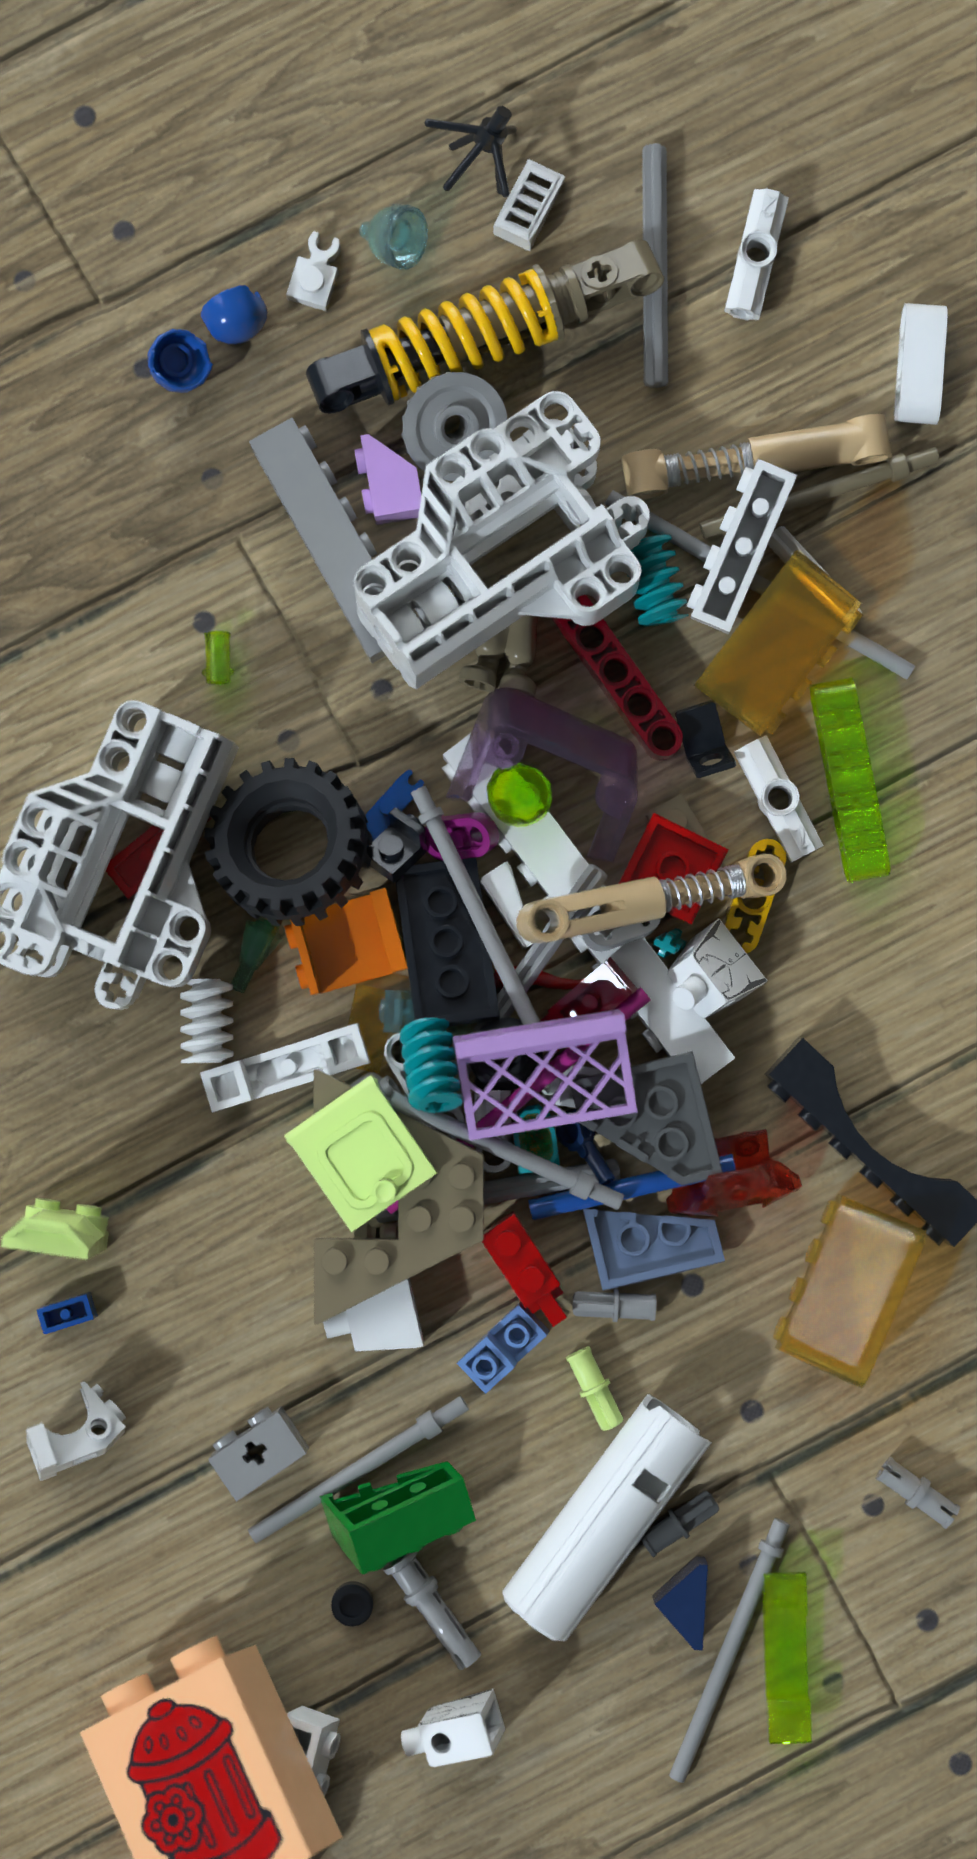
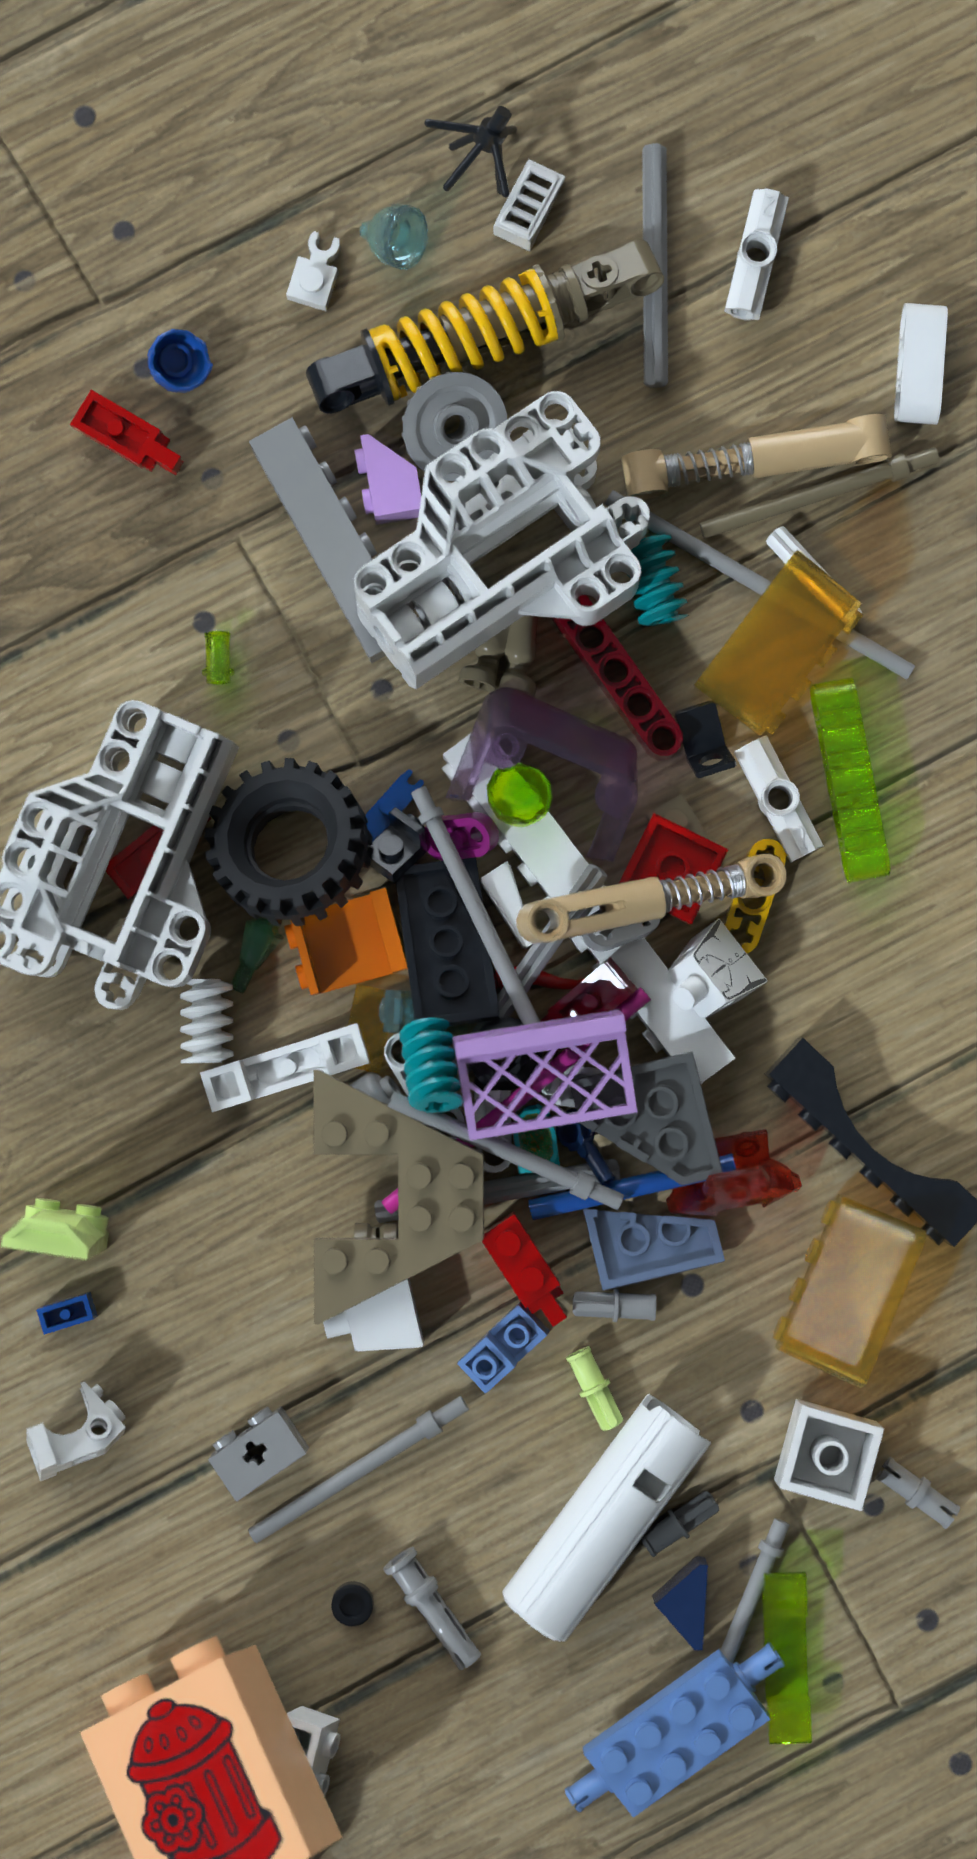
blue hair [201,285,268,344] -> none
yellowish green container [284,1075,438,1232] -> none
green wedge [320,1461,476,1575] -> none
white torso [401,1689,505,1767] -> none
teal piece [653,928,687,958] -> none
white brick [687,459,797,634] -> none
none -> red hinge [70,390,184,476]
none -> medium blue plate [565,1642,785,1817]
none -> white brick [774,1399,884,1511]

